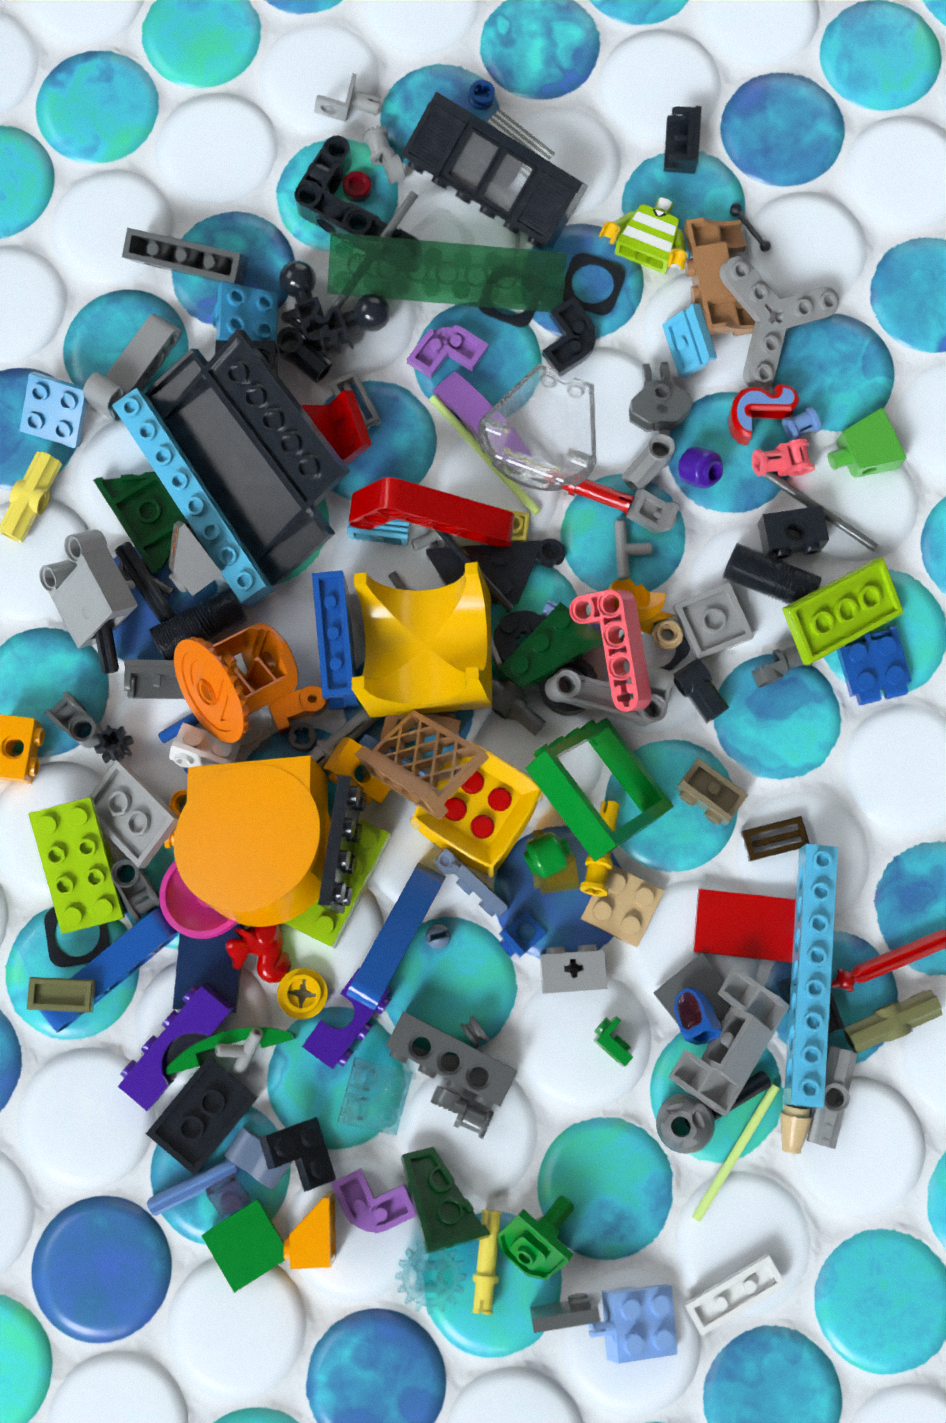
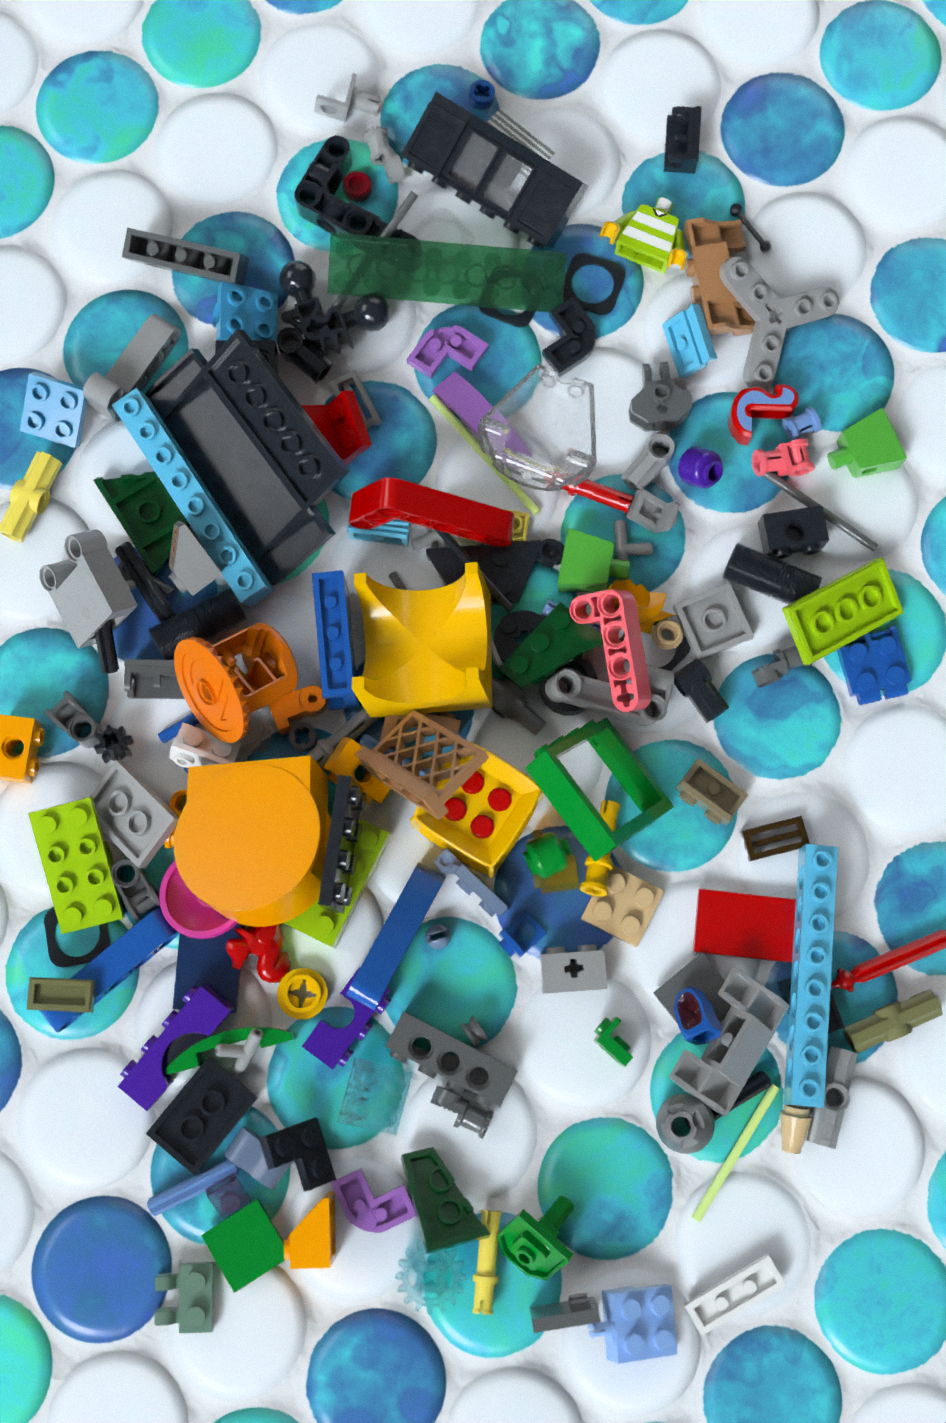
none -> sand green plate [154,1262,214,1334]
none -> bright green torso [558,528,631,592]

